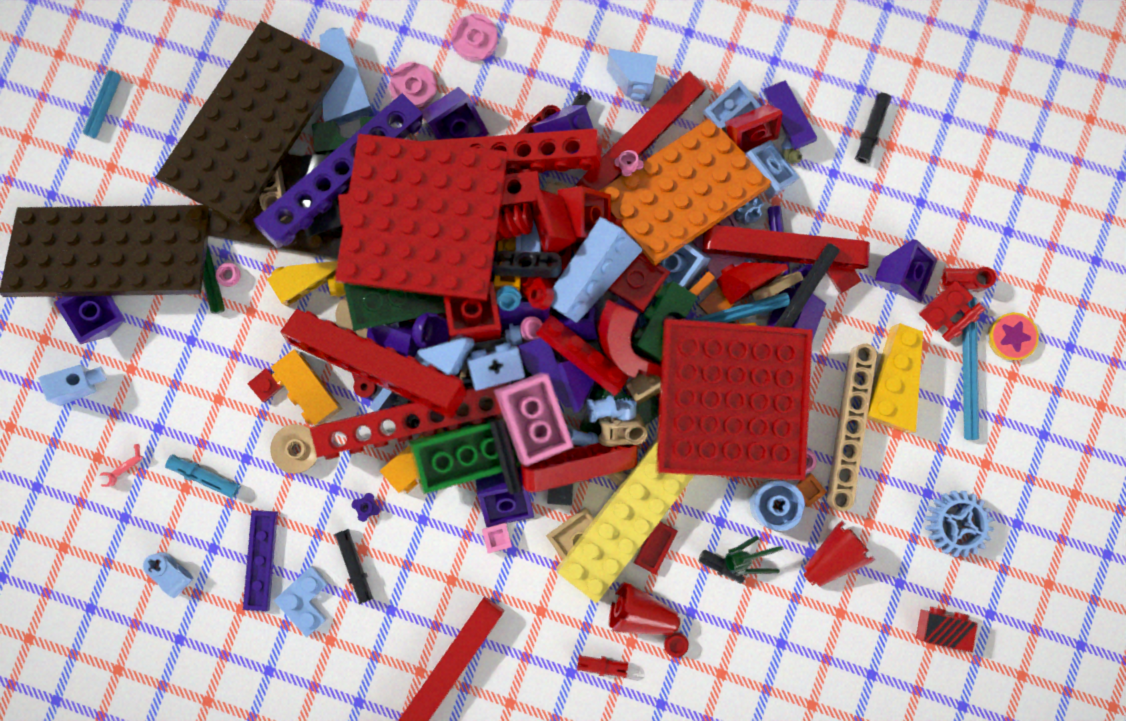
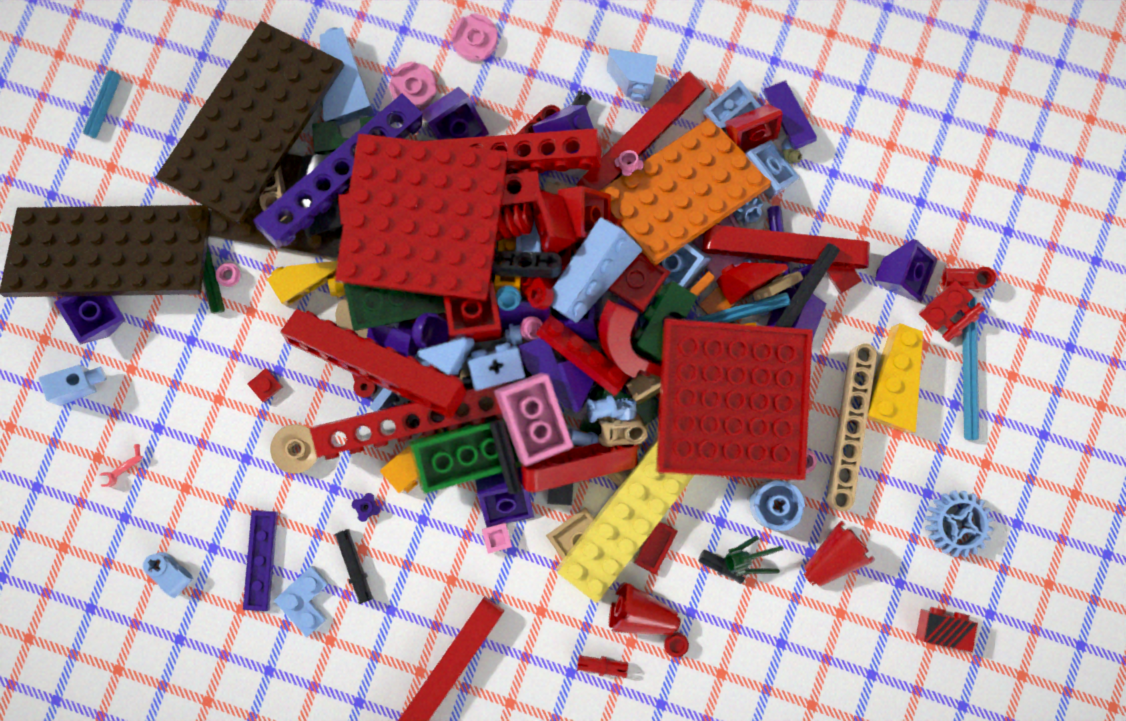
dark azure pin [165,454,240,499] -> none
light orange brick [271,349,343,426] -> none
orange tile [794,473,827,508] -> none
black pin [855,92,892,164] -> none
tile [988,312,1039,361] -> none

